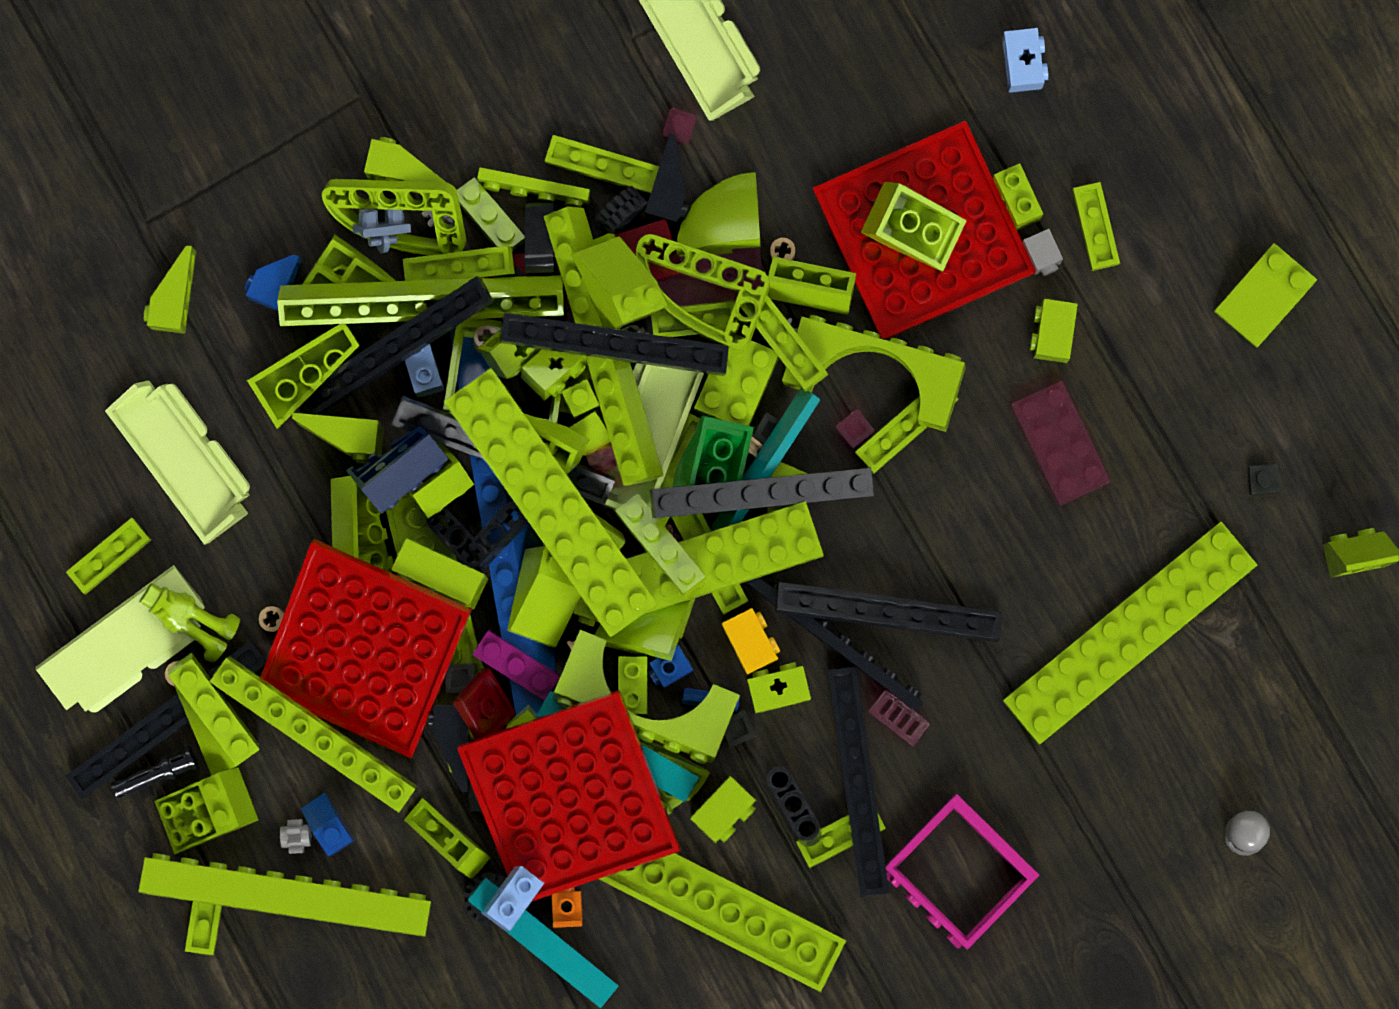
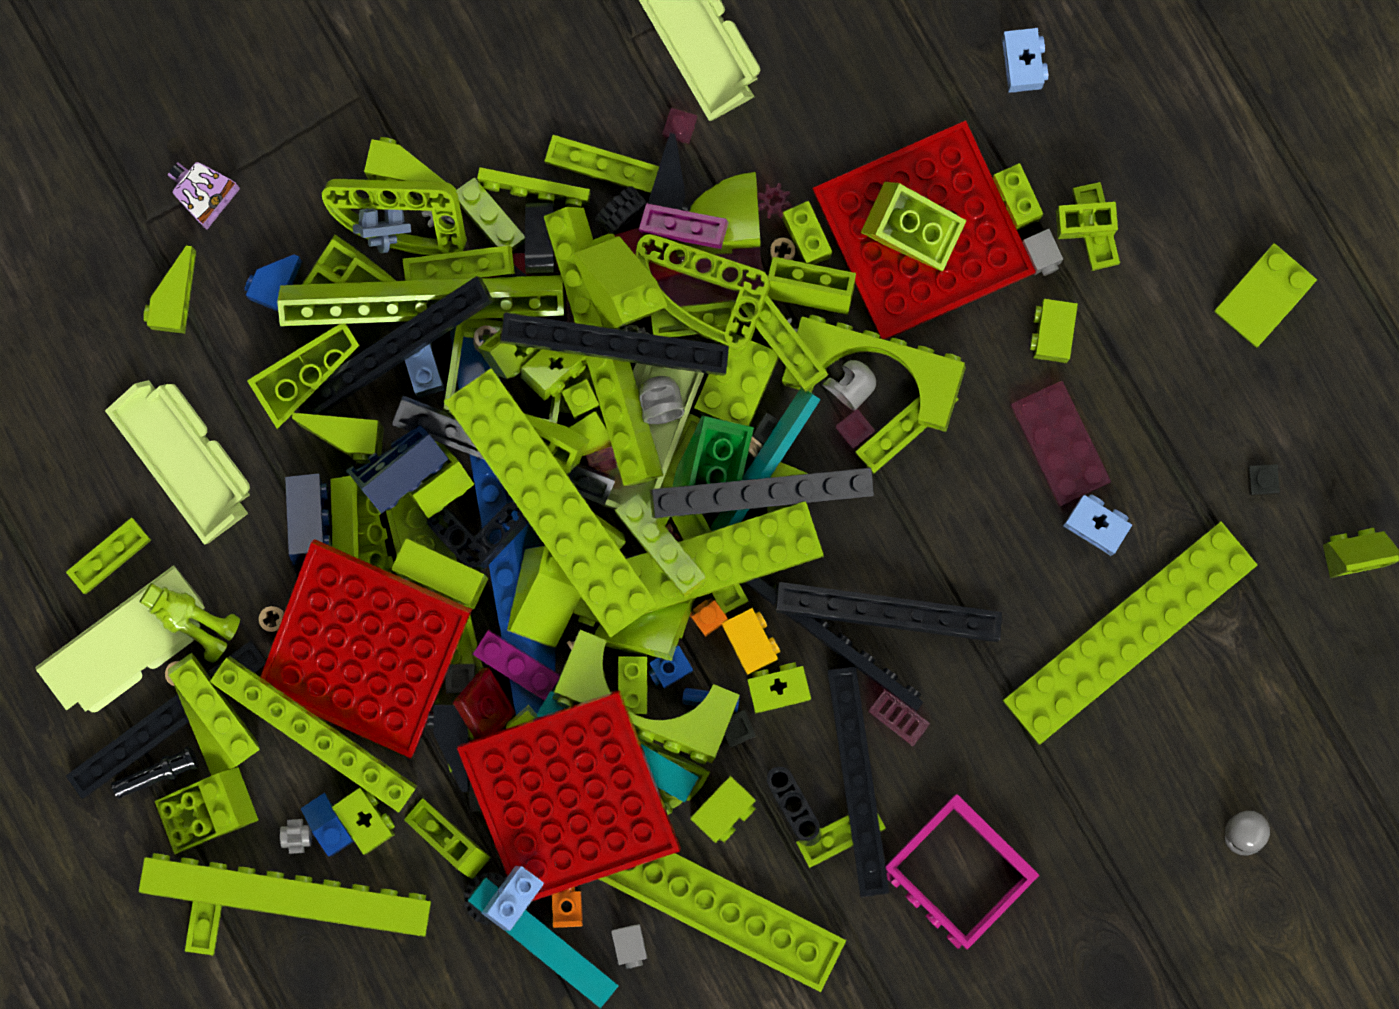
none -> torso [168,162,240,229]
none -> dark blue wedge [285,474,331,577]
none -> lime brick [332,788,395,855]
none -> light grey brick [612,924,648,969]
none -> magenta plate [639,204,729,249]
none -> light grey helmet [639,376,685,424]
none -> orange brick [690,598,728,637]
none -> clear pink gear [757,183,791,218]
none -> lime brick [782,201,832,265]
none -> light grey helmet [823,360,876,411]
none -> lime brick [1056,202,1118,239]
none -> light blue brick [1063,494,1132,556]

